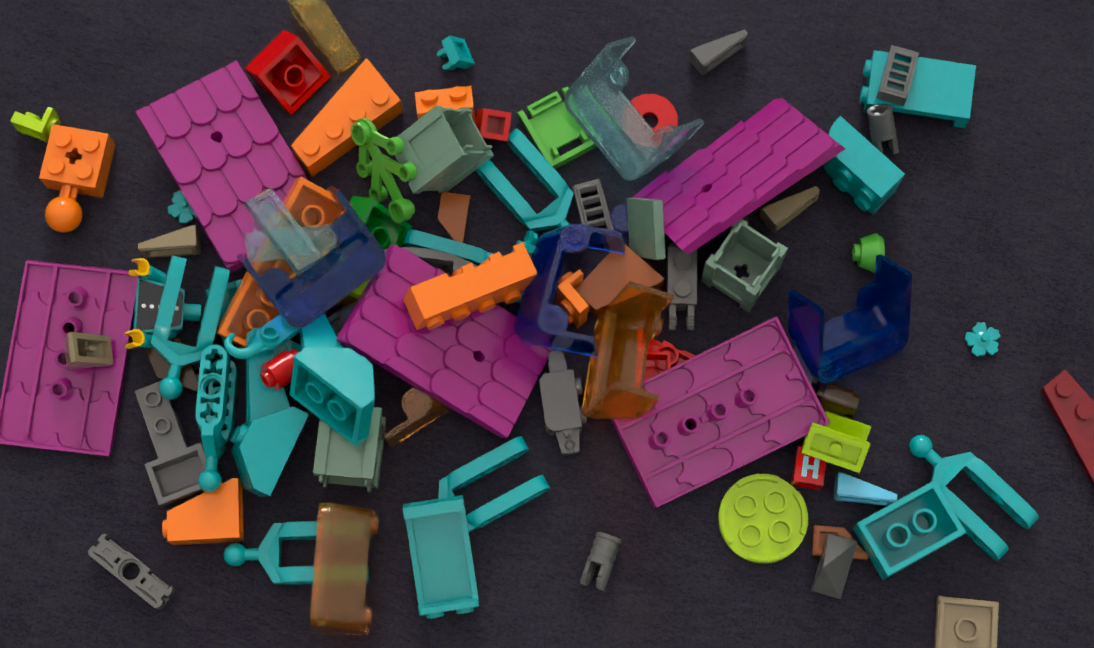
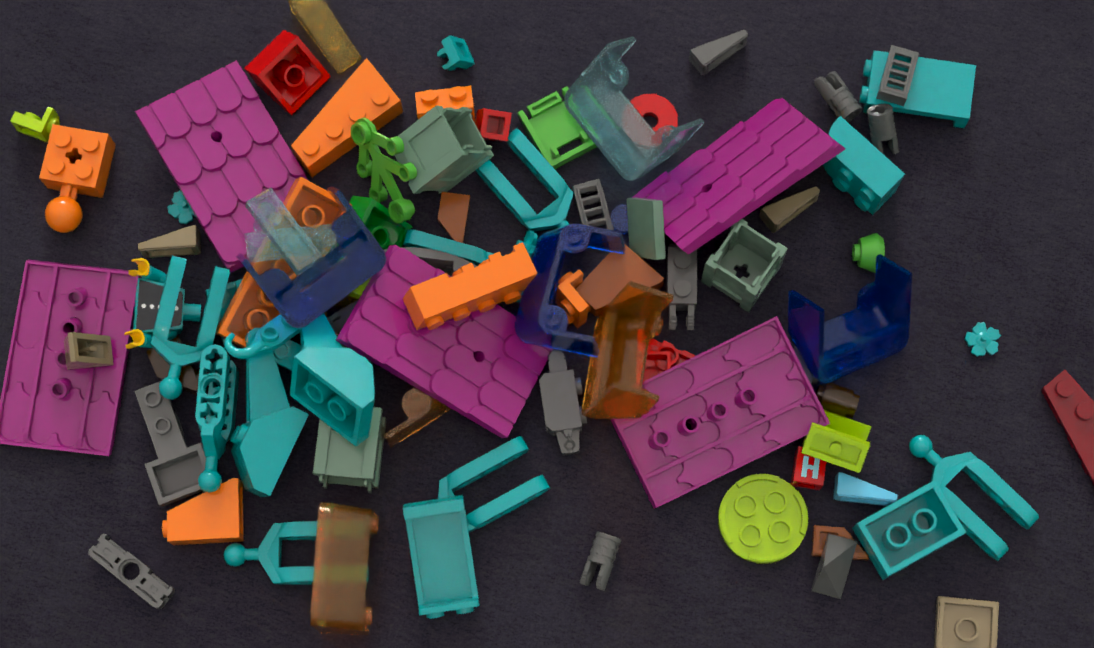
red brick [260,349,298,391] -> none
none -> dark grey hinge [814,71,863,122]

